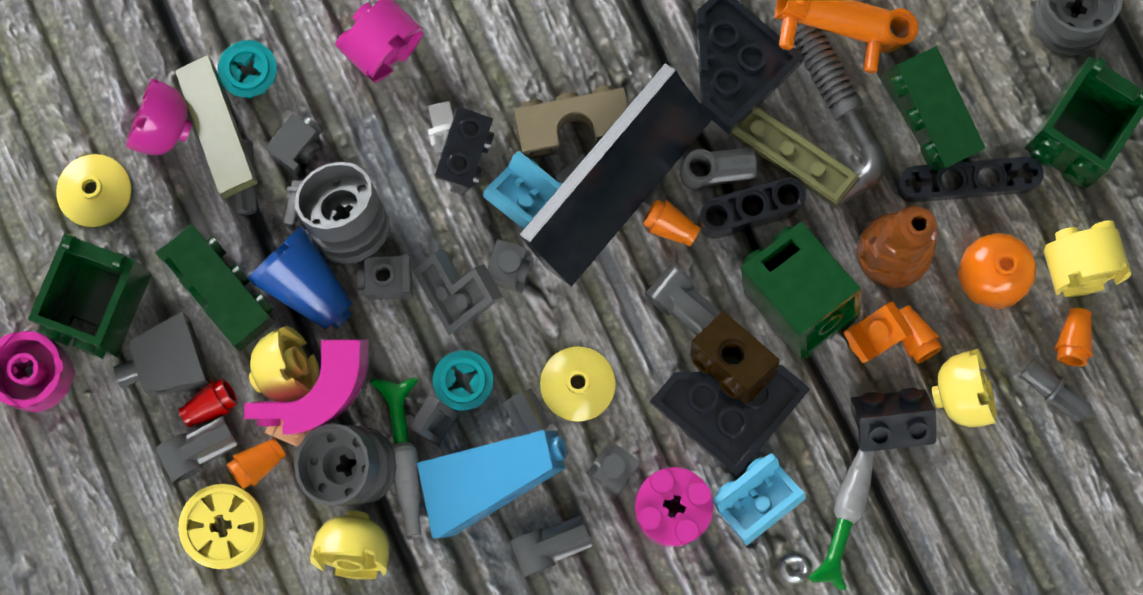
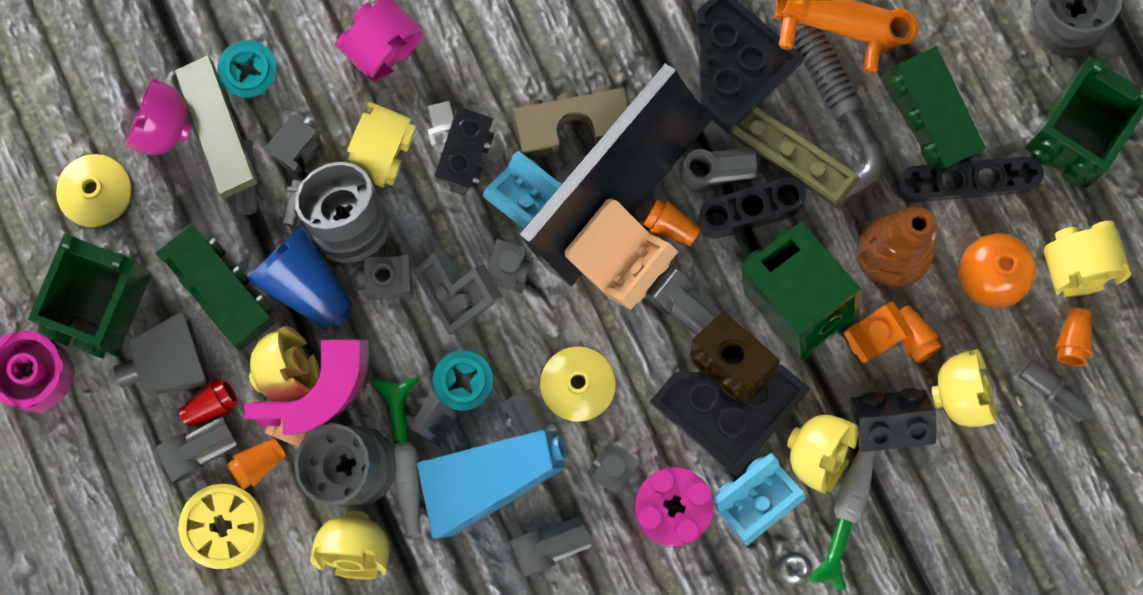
none -> light yellow brick [343,101,416,188]
none -> light nougat bracket [565,199,678,310]
none -> light yellow cylinder [787,415,858,494]

